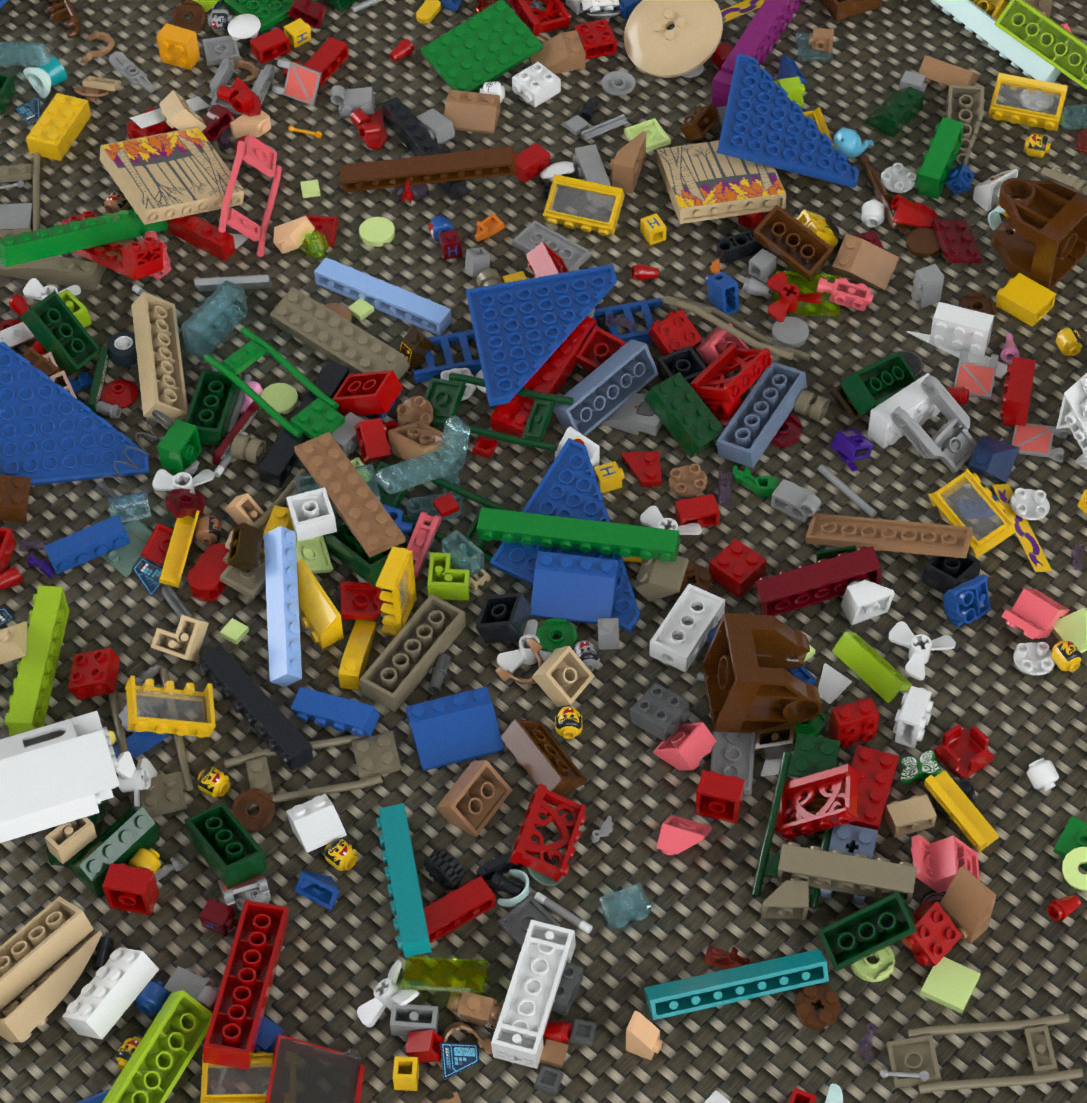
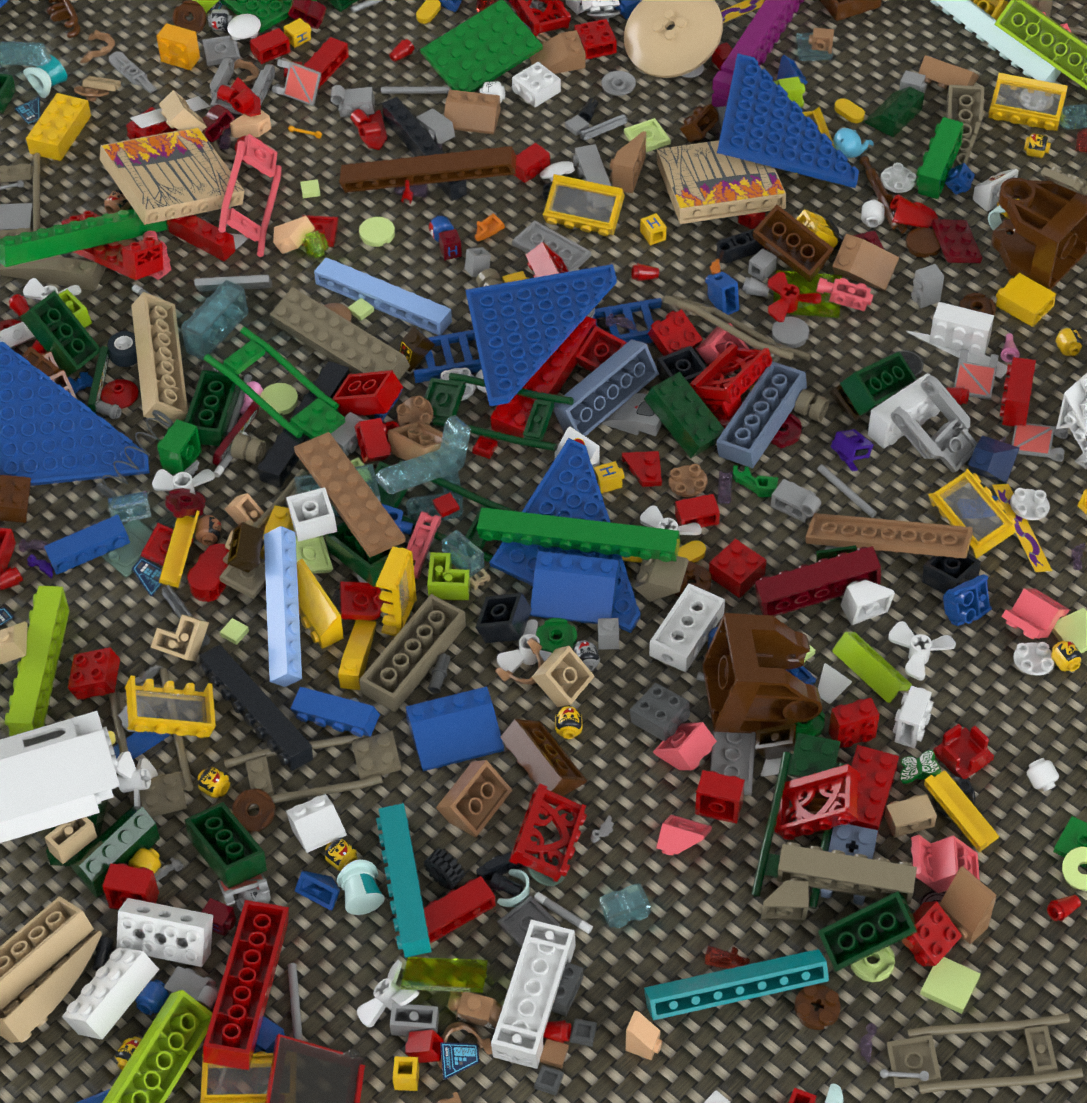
none -> white brick [117,898,213,967]
none -> light grey bar [287,963,303,1041]
none -> light aqua hat [336,860,385,915]
none -> light grey bar [381,87,450,94]
none -> yellow tile [678,540,706,563]
none -> yellow tile [834,98,865,123]

